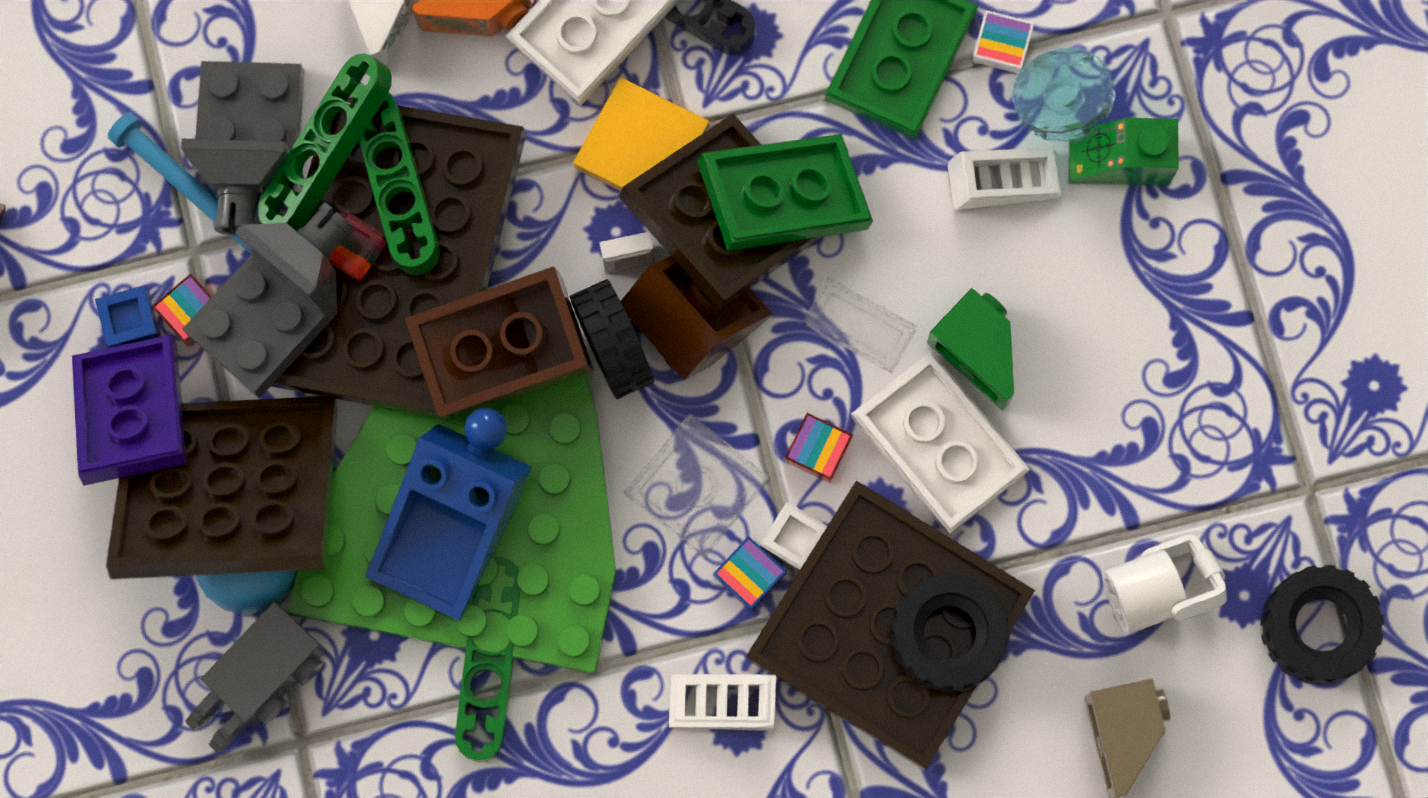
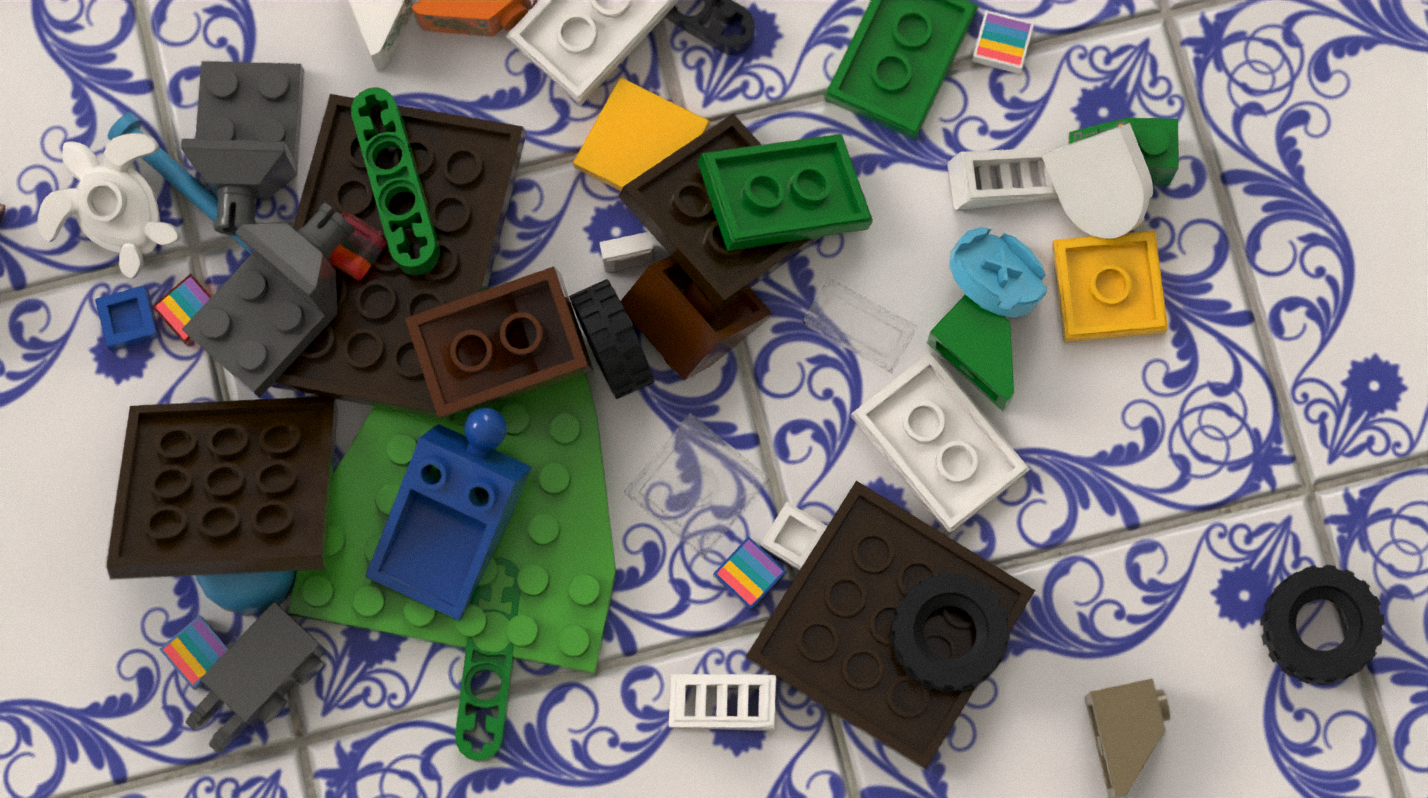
dark purple tile [72,334,187,486] -> none
green beam [257,53,392,231] -> none
tile [784,413,853,484] -> none
clear light blue tile [1012,48,1115,141] -> none
white piece [1102,534,1227,635] -> none
none -> white animal [37,133,180,278]
none -> tile [159,615,229,690]
none -> medium azure tile [949,227,1047,318]
none -> white tile [1042,123,1153,239]
none -> yellow tile [1052,230,1168,343]

